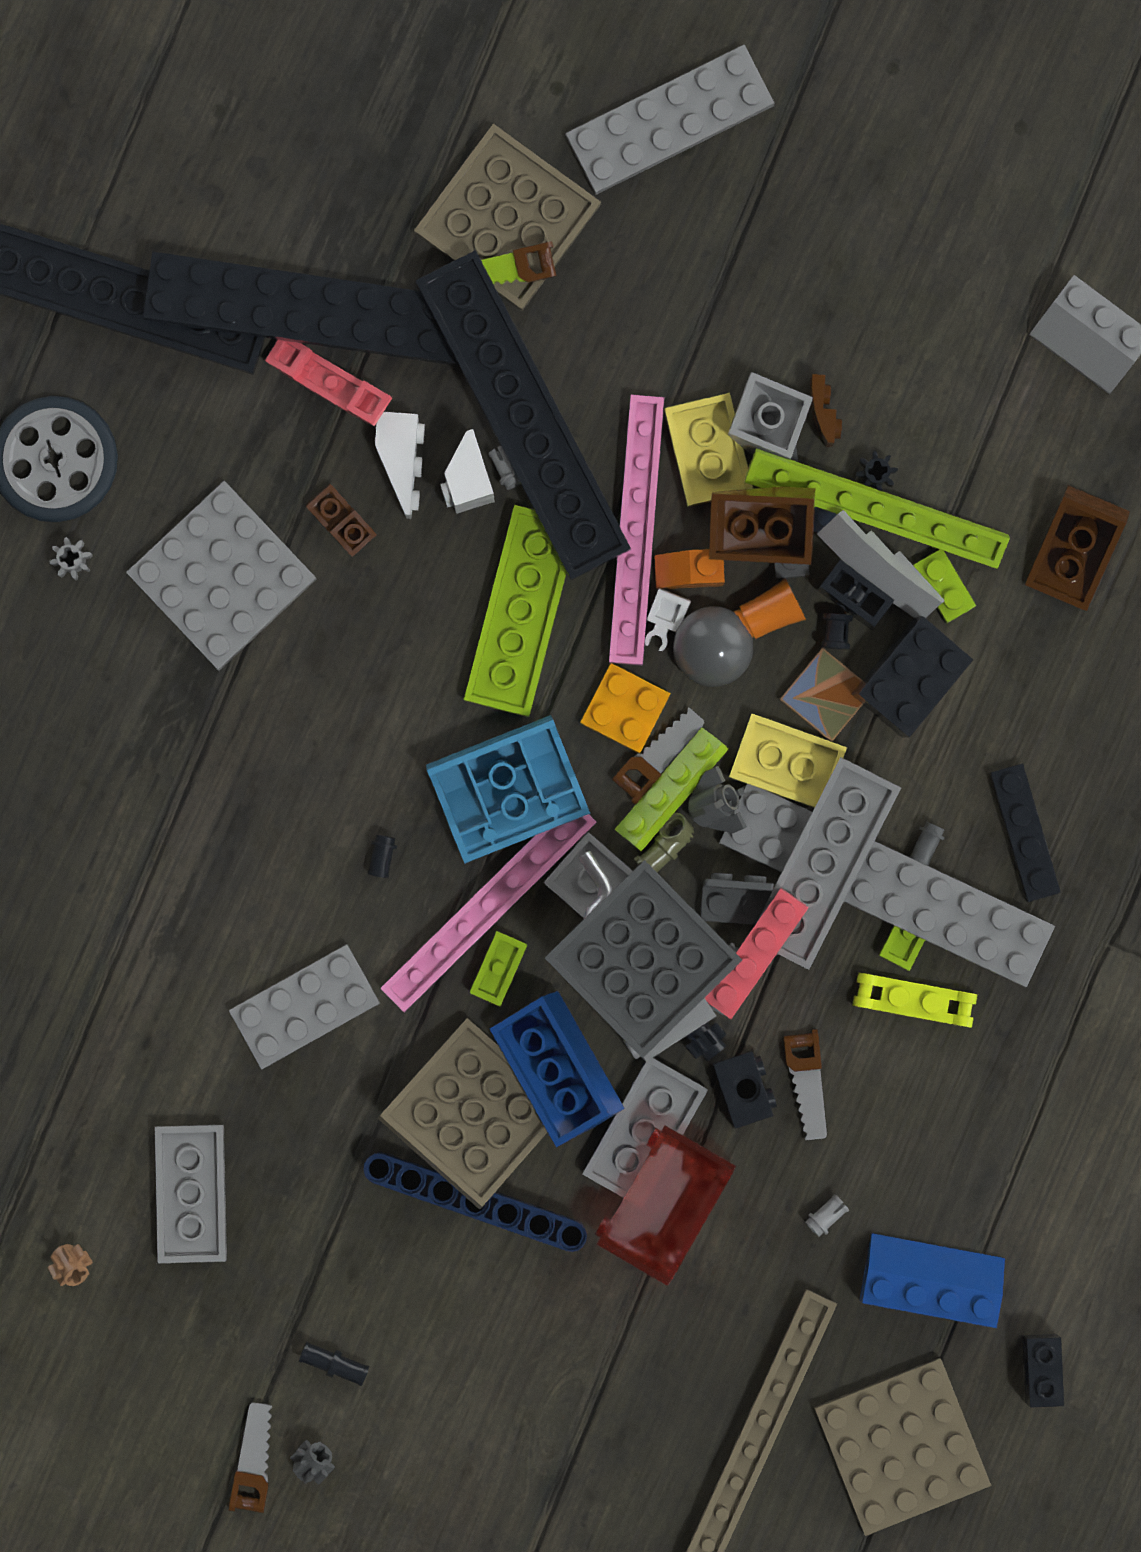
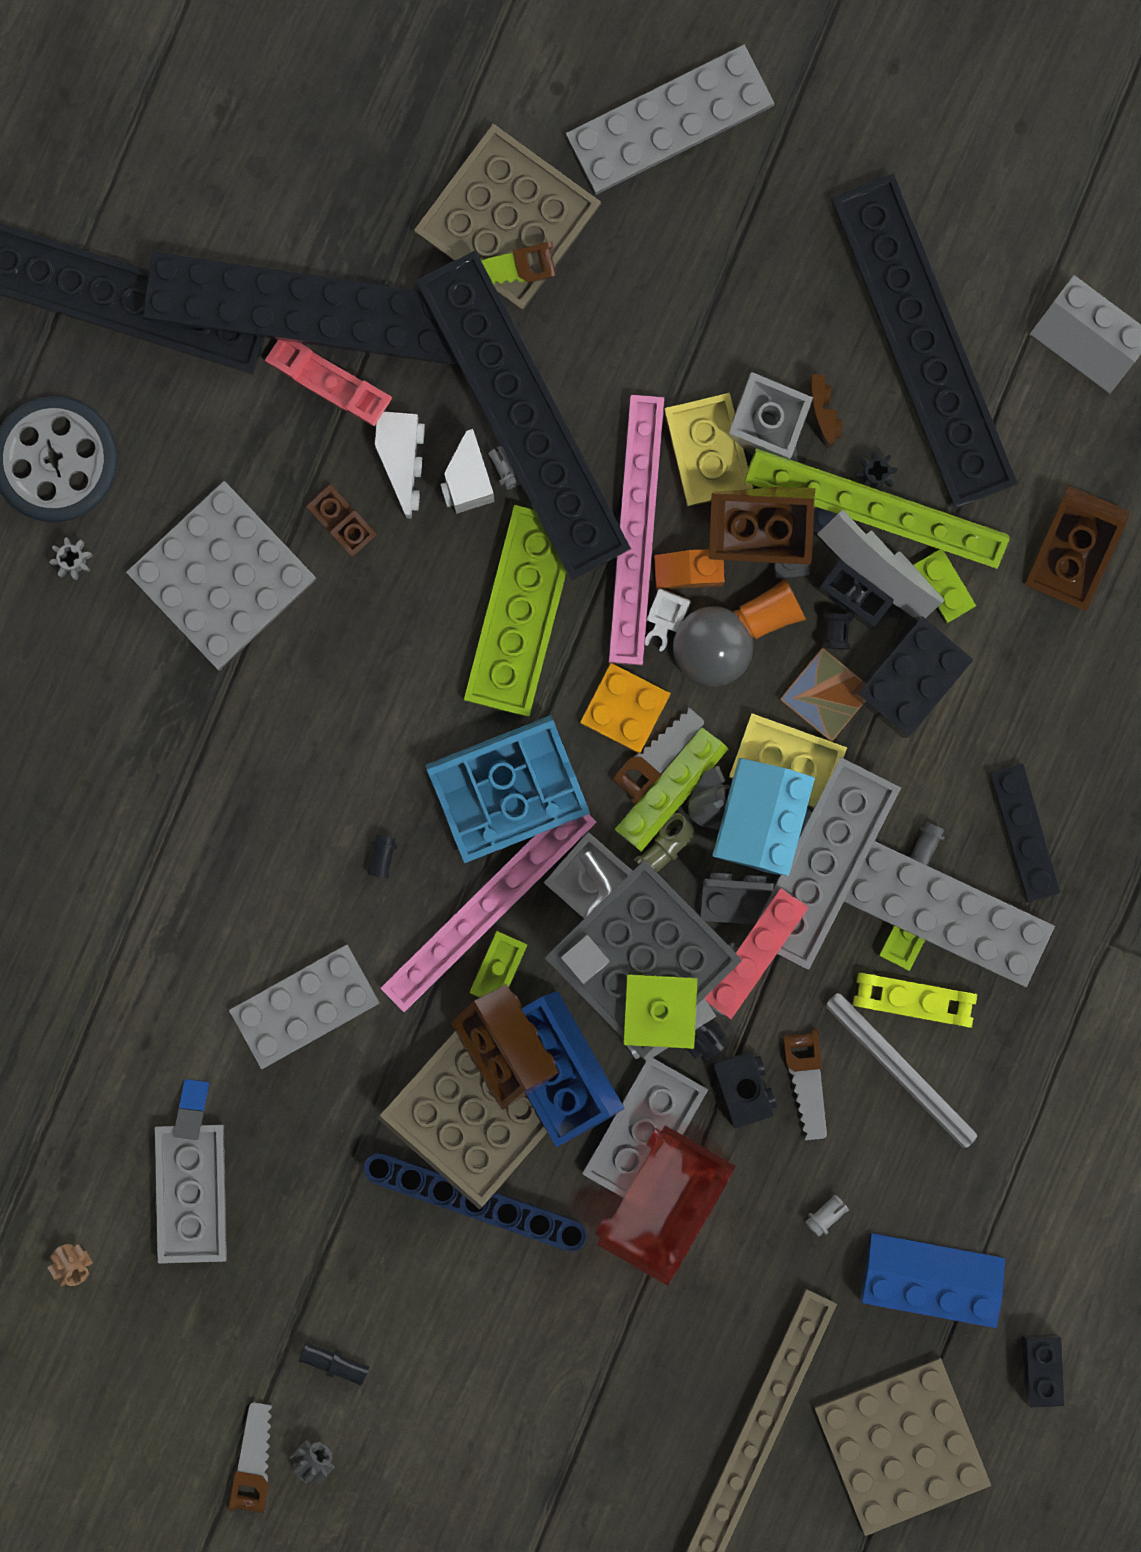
none -> sticker [173,1079,209,1141]
none -> reddish brown slope [451,984,558,1110]
none -> light grey tile [561,935,610,984]
none -> lime plate [624,975,698,1049]
none -> medium azure slope [712,758,815,876]
none -> light grey axle [826,993,977,1148]
none -> black plate [831,174,1018,510]

